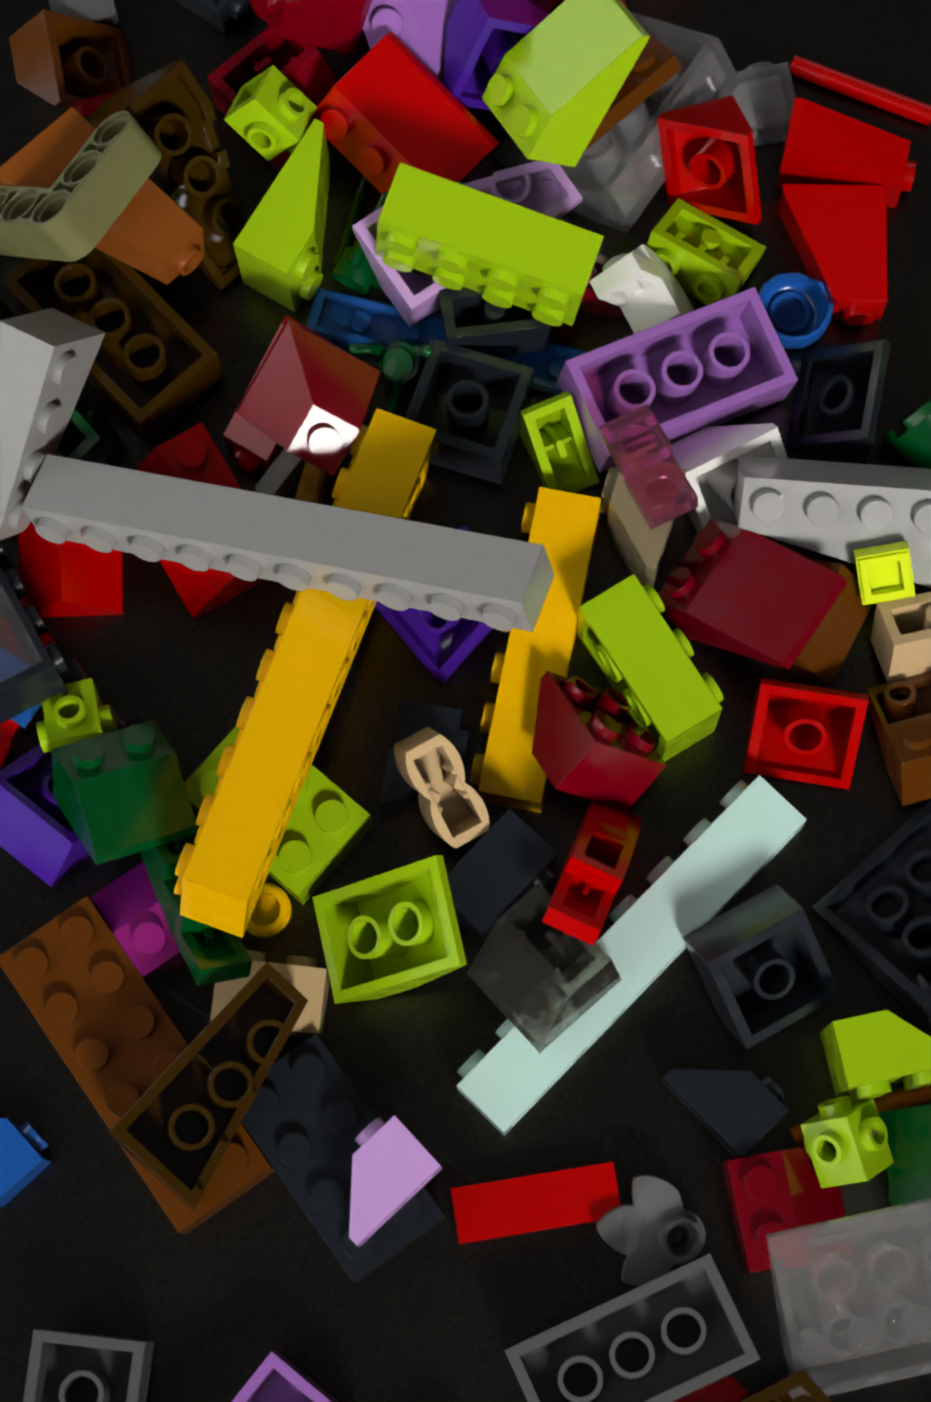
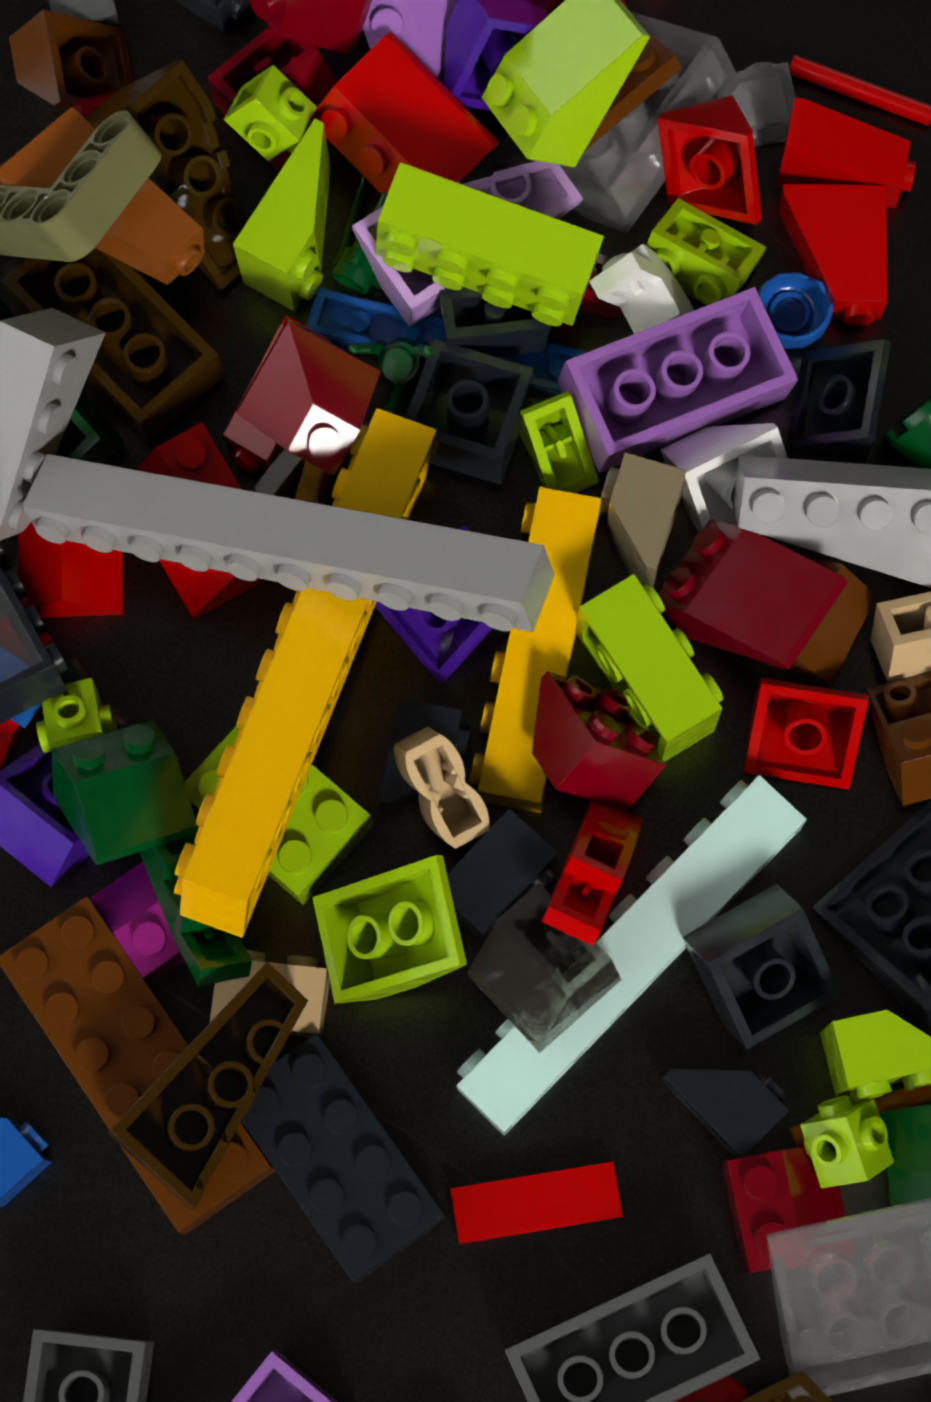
yellow tile [246,883,292,939] -> none
lavender slope [349,1115,442,1247] -> none
dark grey plate [596,1174,706,1286] -> none
clear pink slope [599,404,698,530] -> none
neon yellow tile [853,541,916,605] -> none

